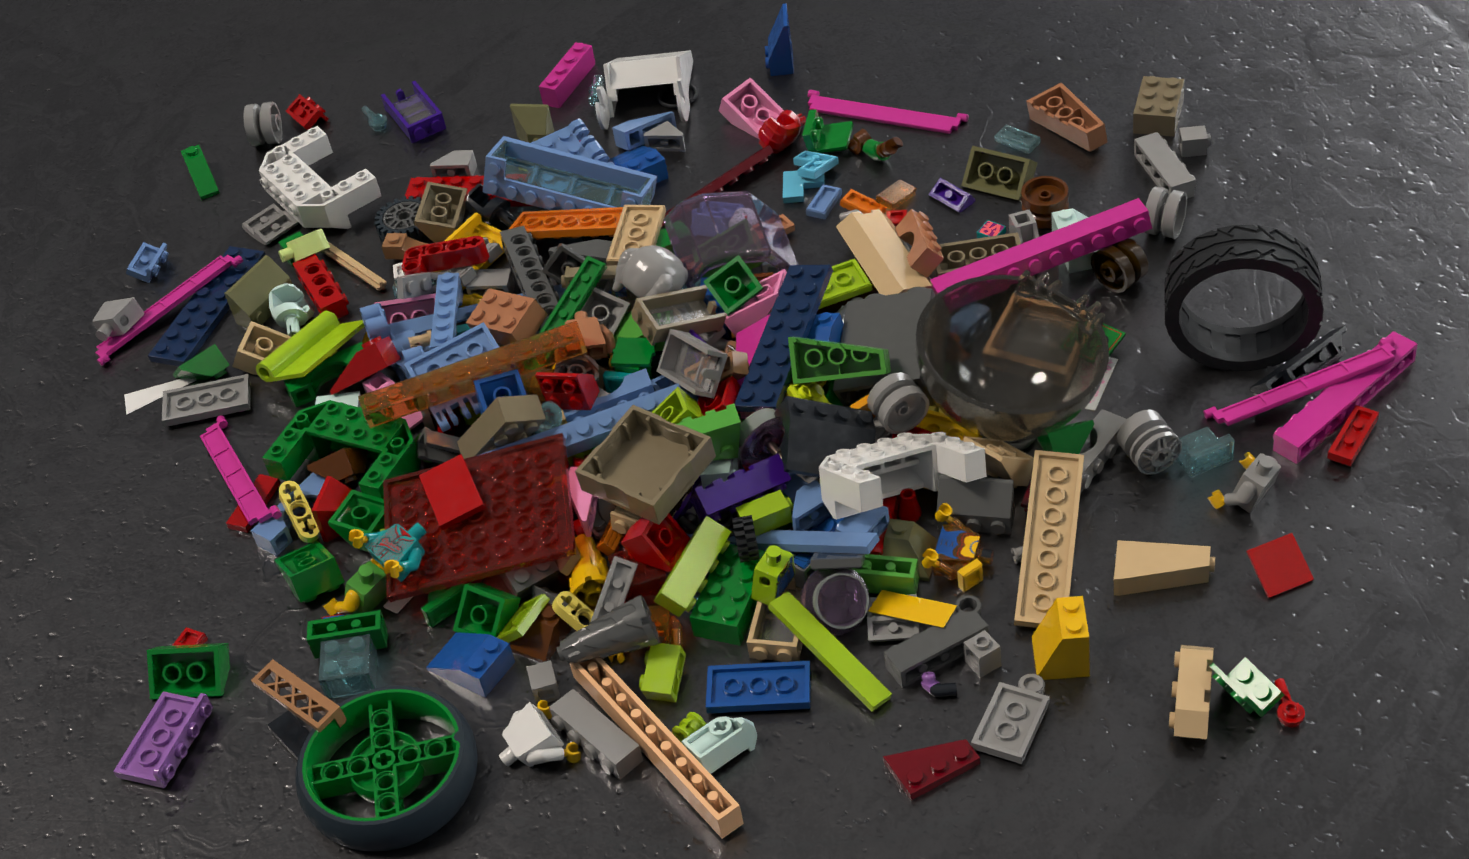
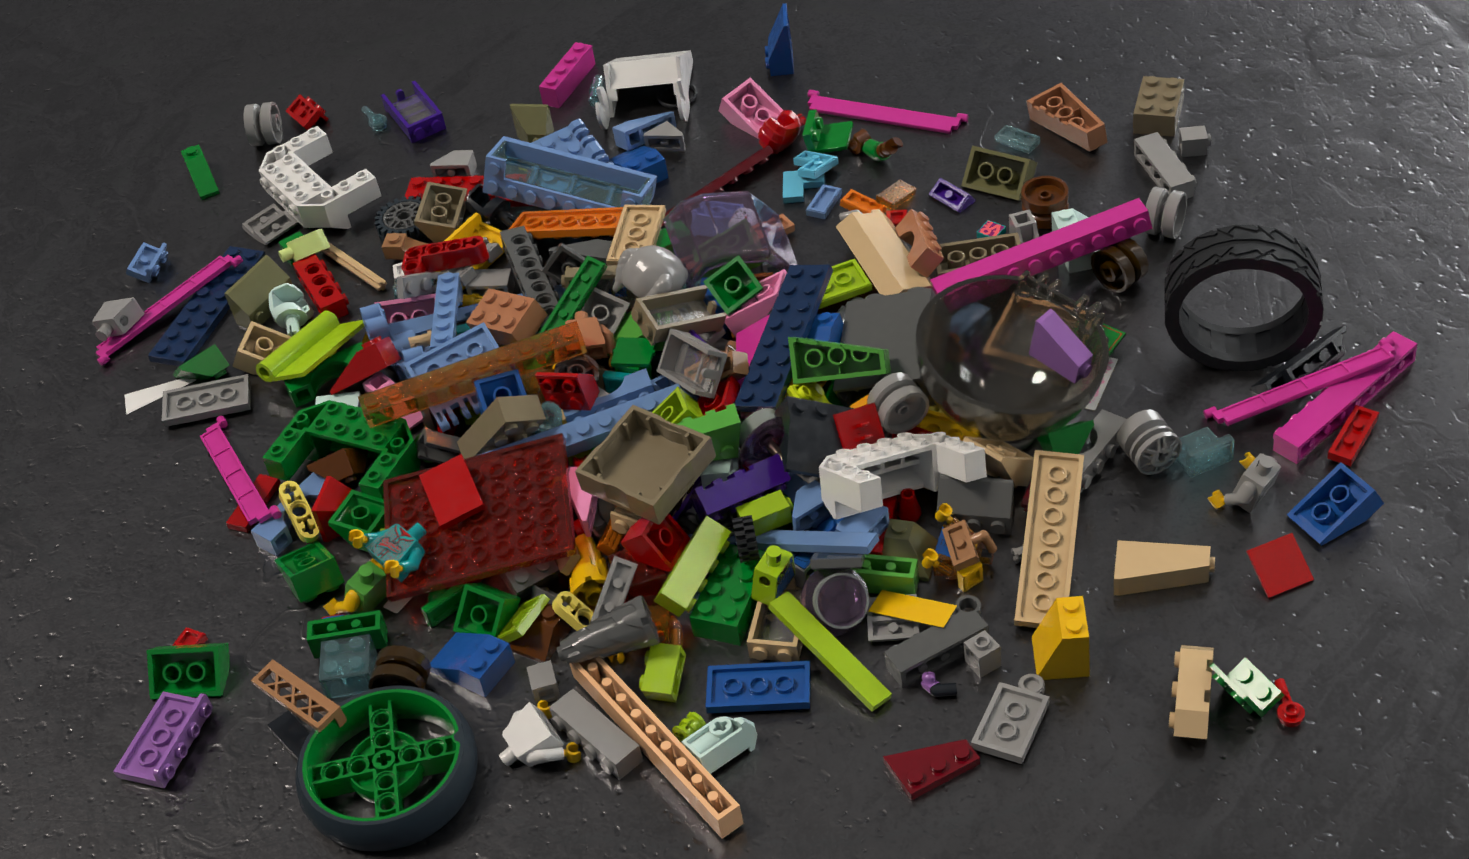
none -> dark brown wheel [368,645,431,690]
none -> red piece [833,402,885,450]
none -> medium nougat plate [942,519,997,572]
none -> medium lavender slope [1029,309,1093,384]
none -> blue slope [1287,462,1384,546]

